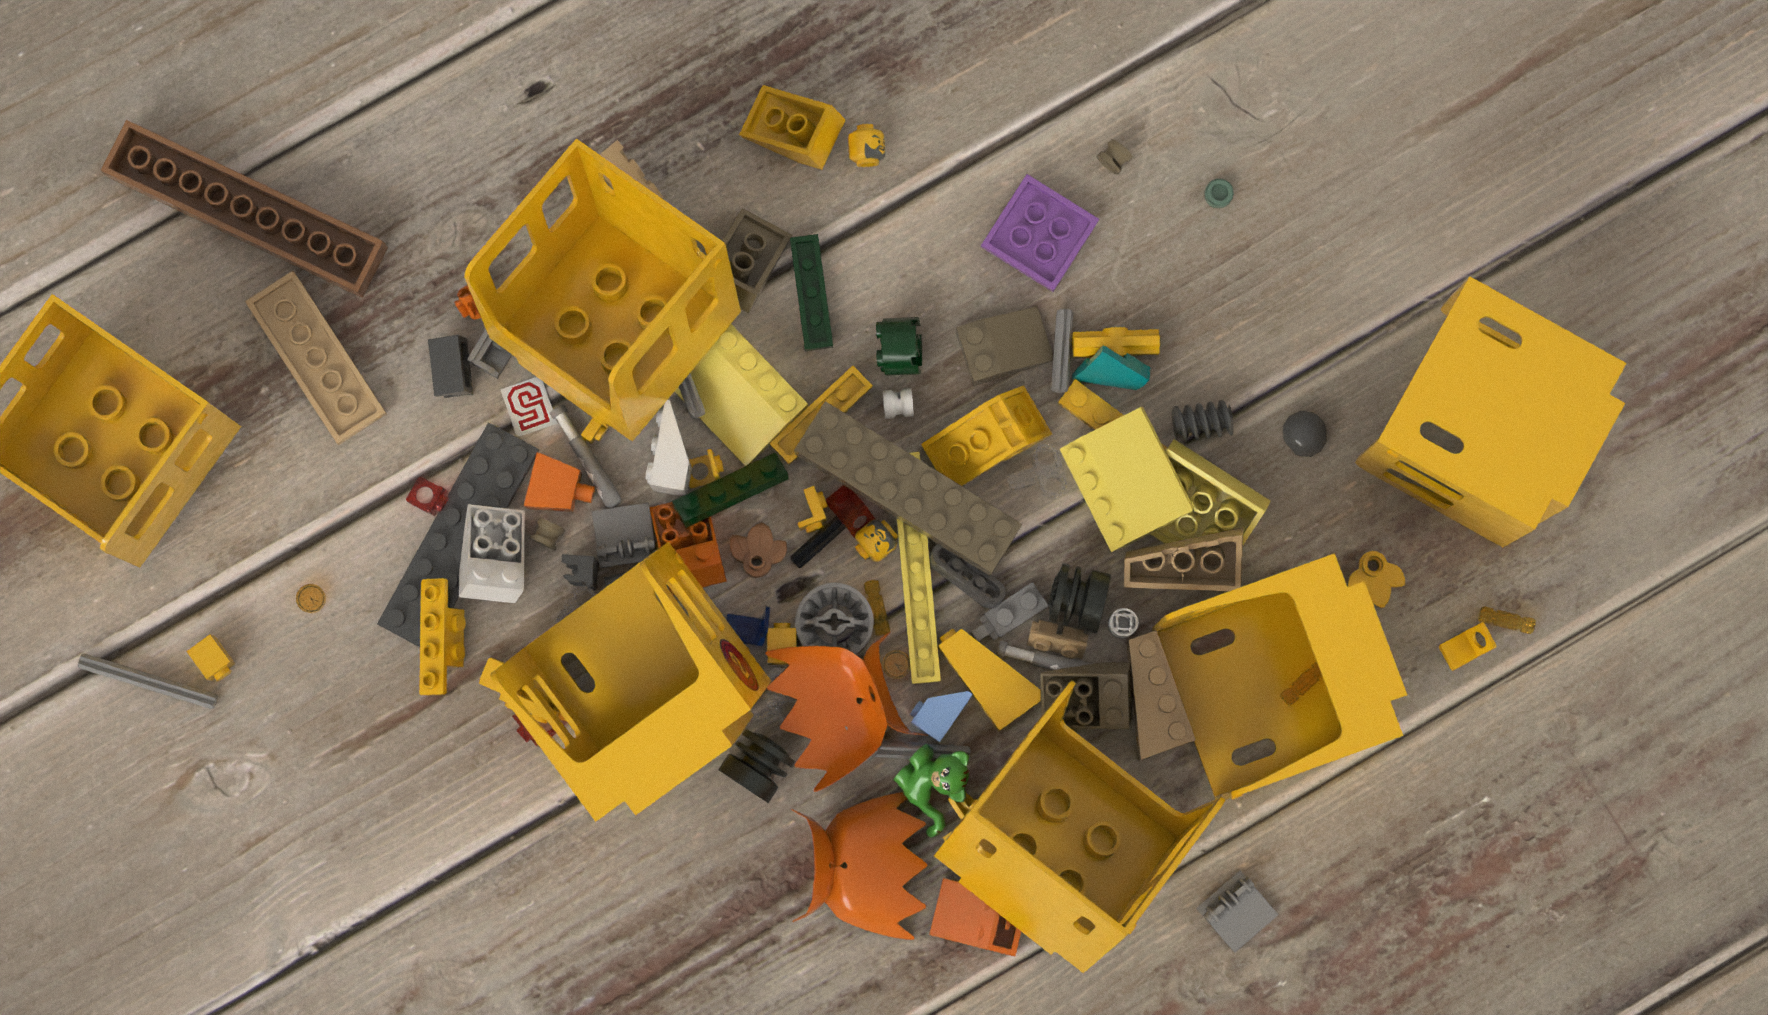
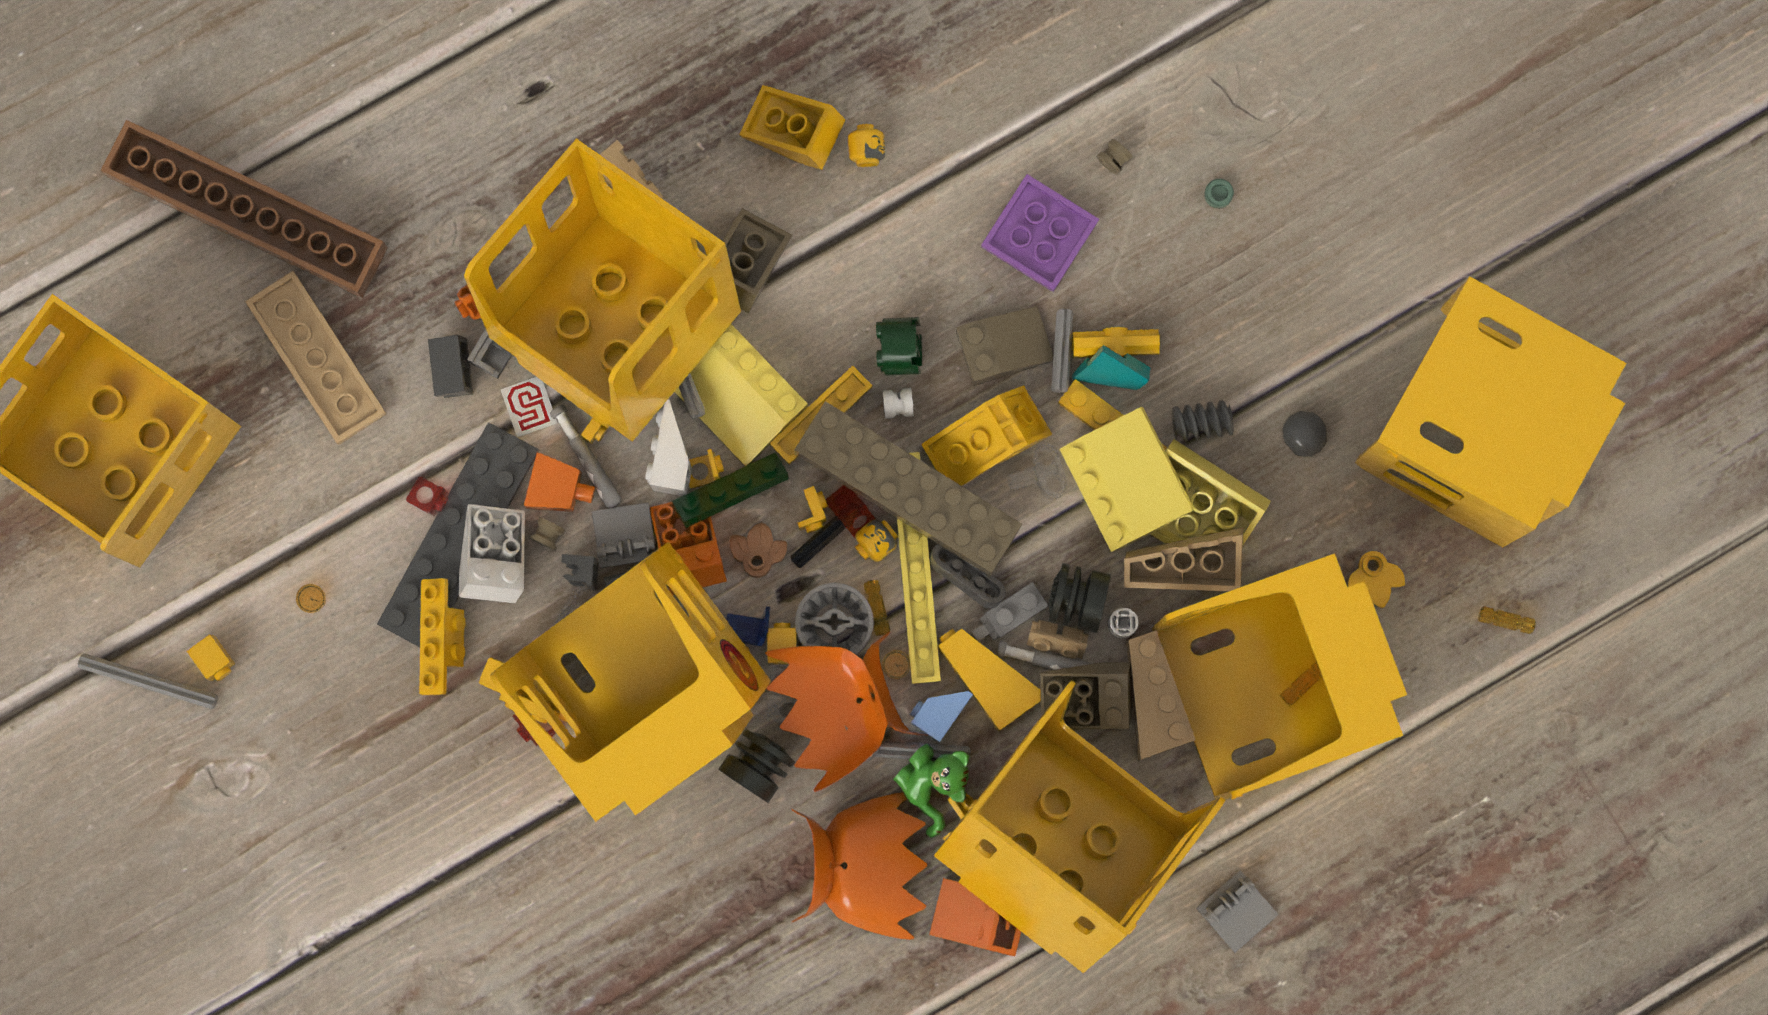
dark green plate [790,234,833,351] -> none
yellow bracket [1439,622,1497,671] -> none

